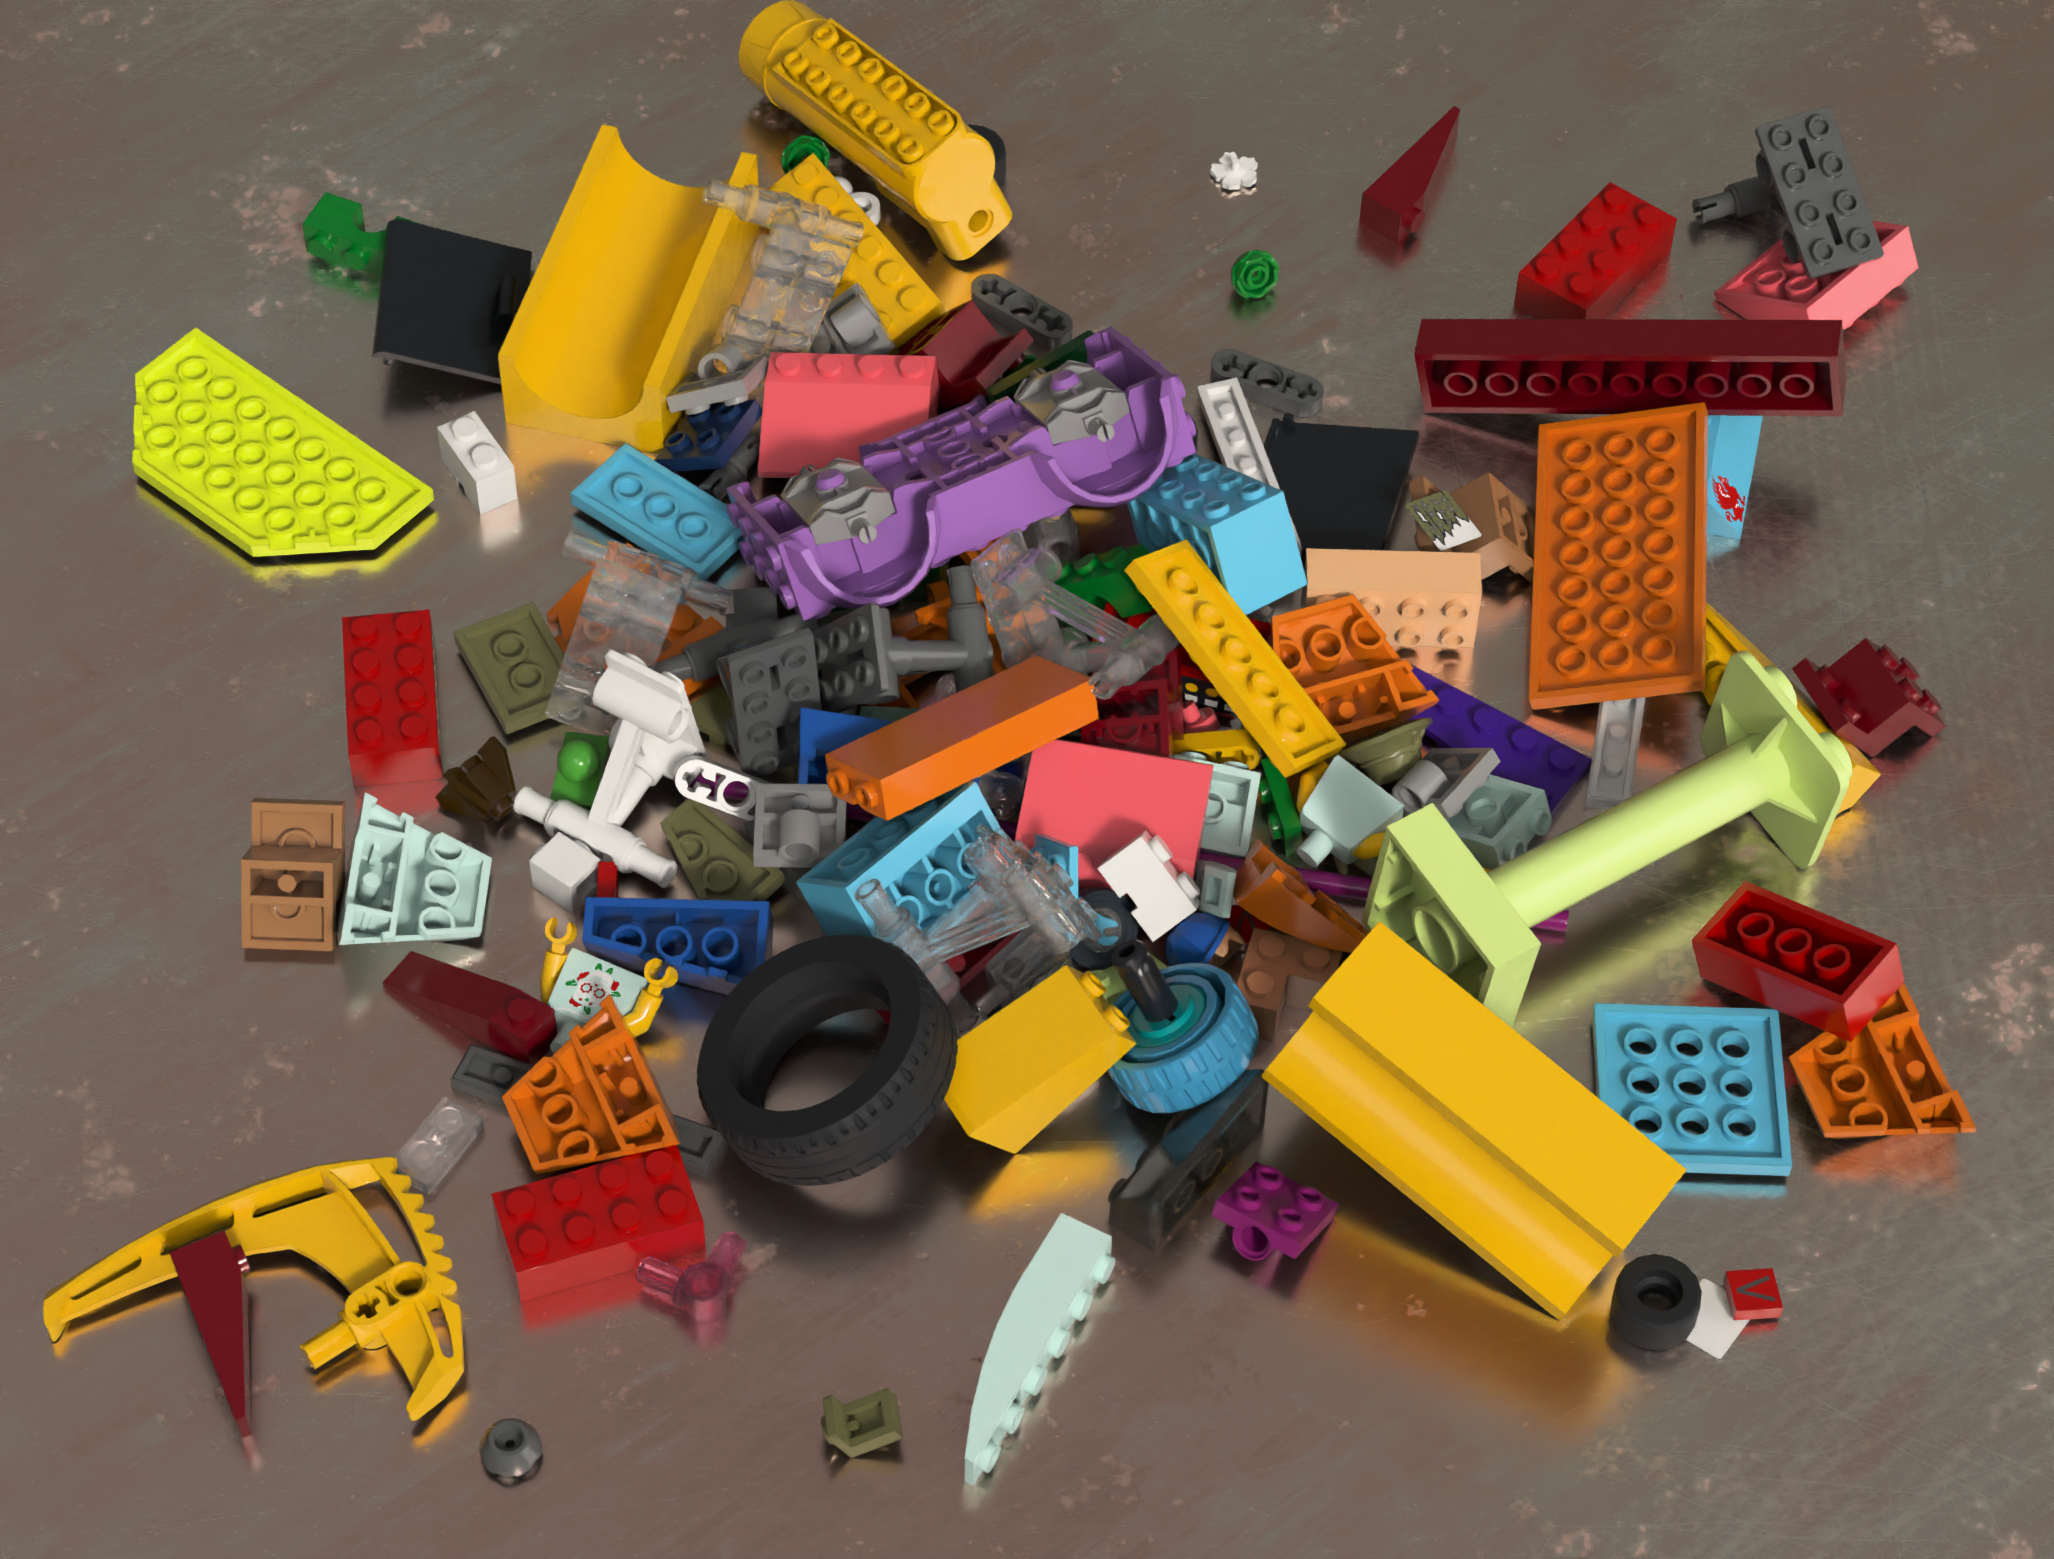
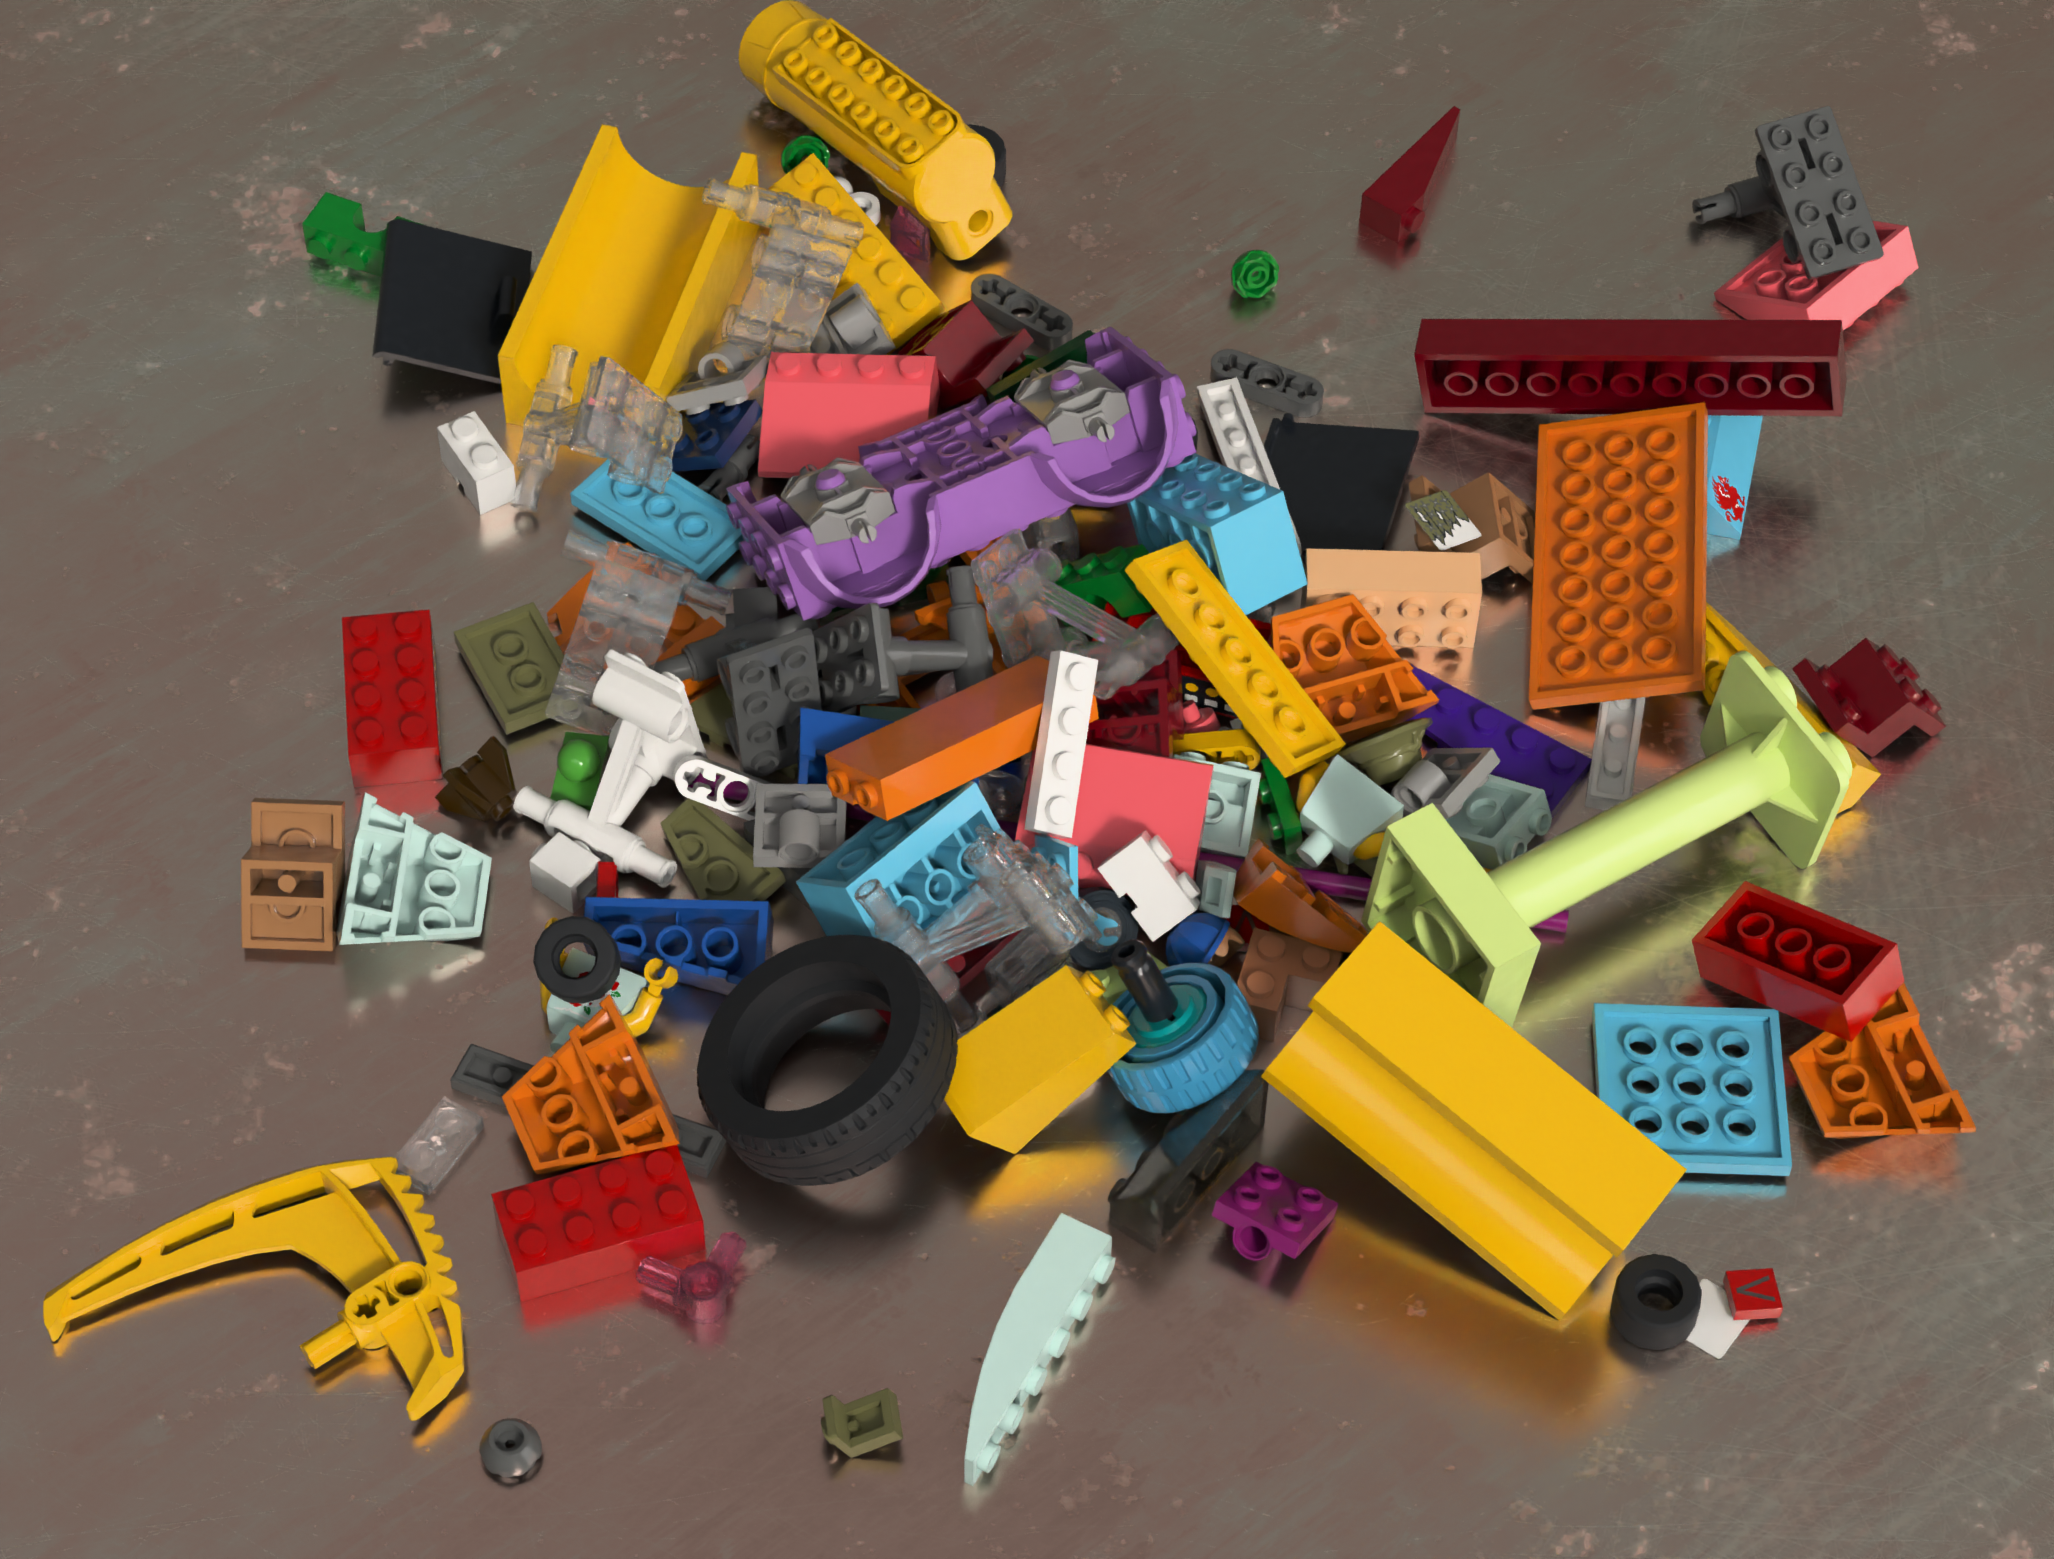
neon yellow plate [132,327,434,557] -> none
dark red slope [169,1231,251,1438] -> none
dark red slope [383,951,557,1065] -> none
white plant [1210,152,1258,190] -> none
red brick [1514,182,1677,319] -> none
none -> clear plate [510,345,683,512]
none -> black tyre [533,916,621,1004]
none -> clear pink slope [890,205,930,262]
none -> white plate [1024,650,1098,839]

